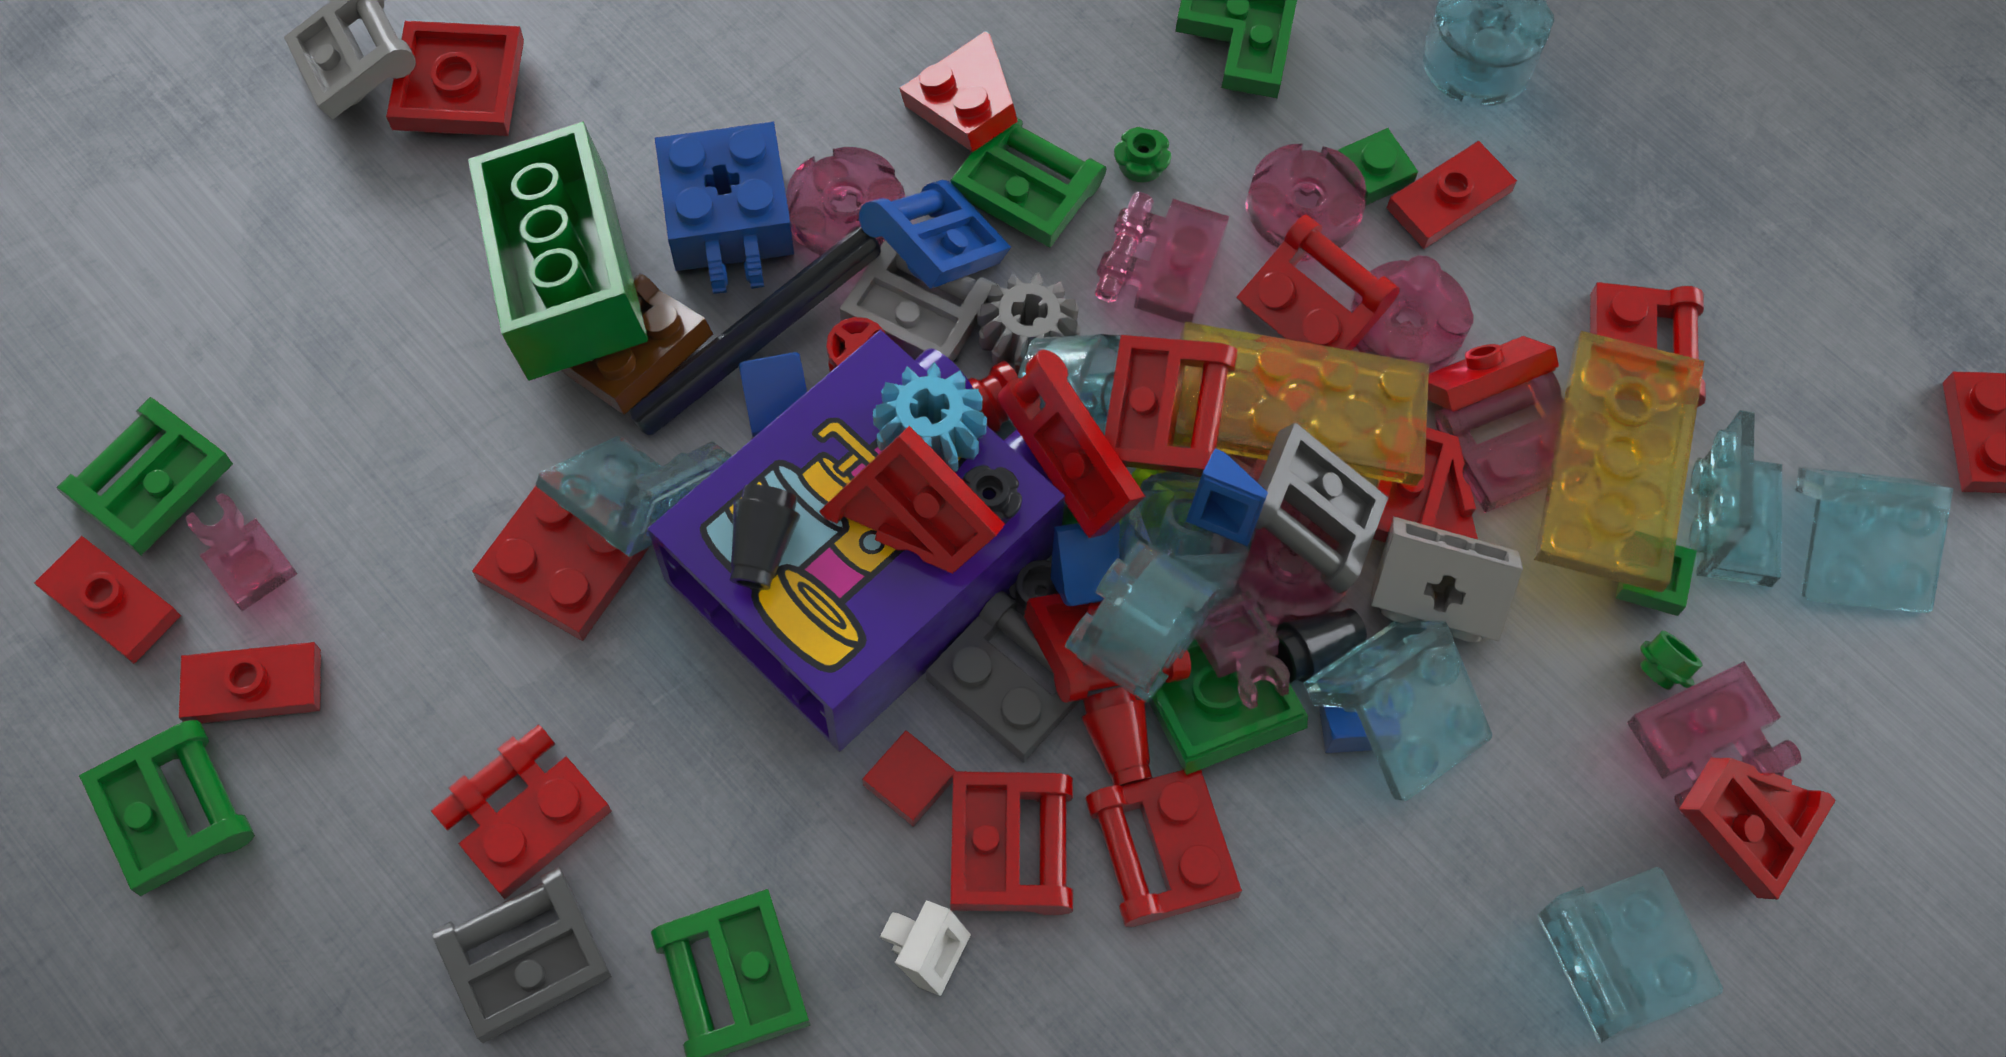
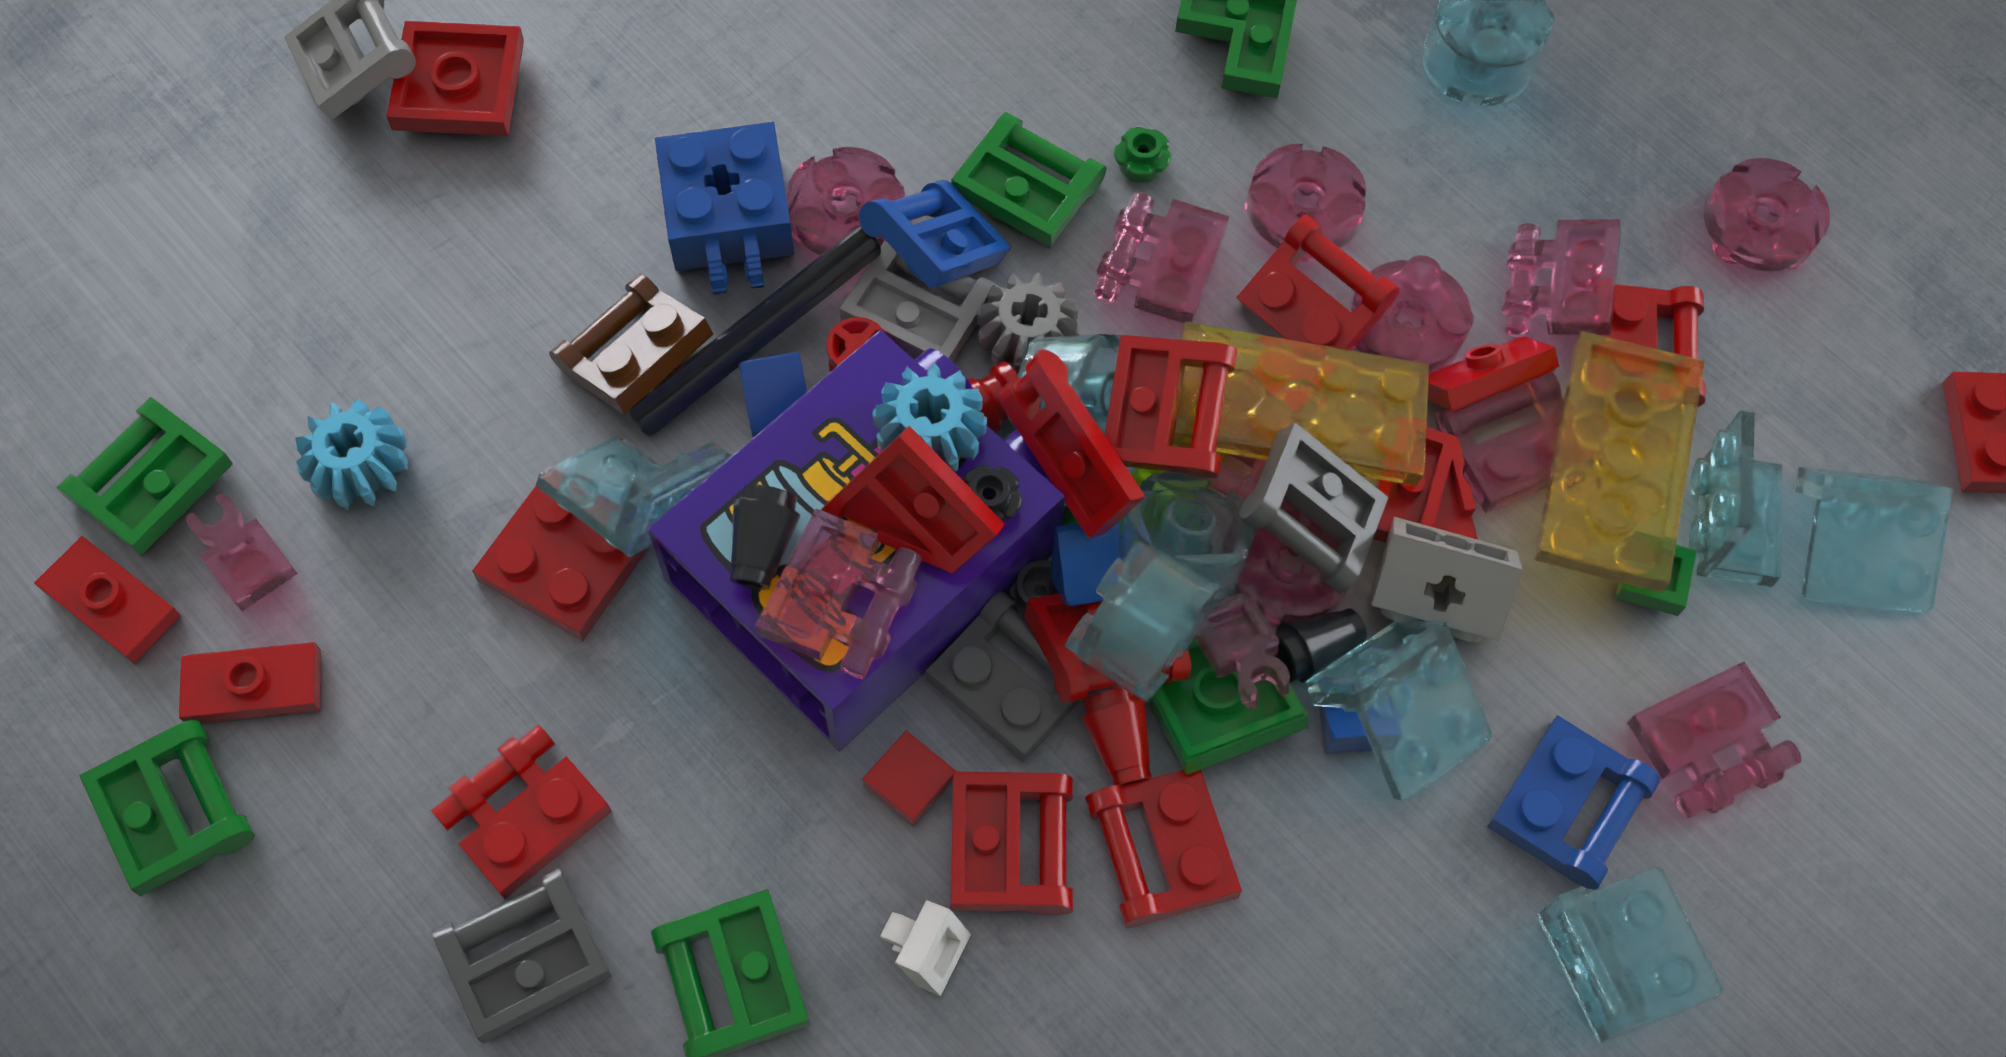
green brick [468,121,648,381] -> none
wing [899,32,1018,152] -> none
blue slope [1186,448,1268,547] -> none
green plate [1335,128,1418,206] -> none
red plate [1386,141,1517,249] -> none
green plate [1640,631,1703,690] -> none
red wing [1679,758,1836,900] -> none
none -> medium azure gear [295,398,408,510]
none -> clear pink plate [756,508,922,679]
none -> blue plate [1487,715,1661,890]
none -> clear pink plate [1501,219,1621,337]
none -> clear pink plate [1704,158,1830,271]

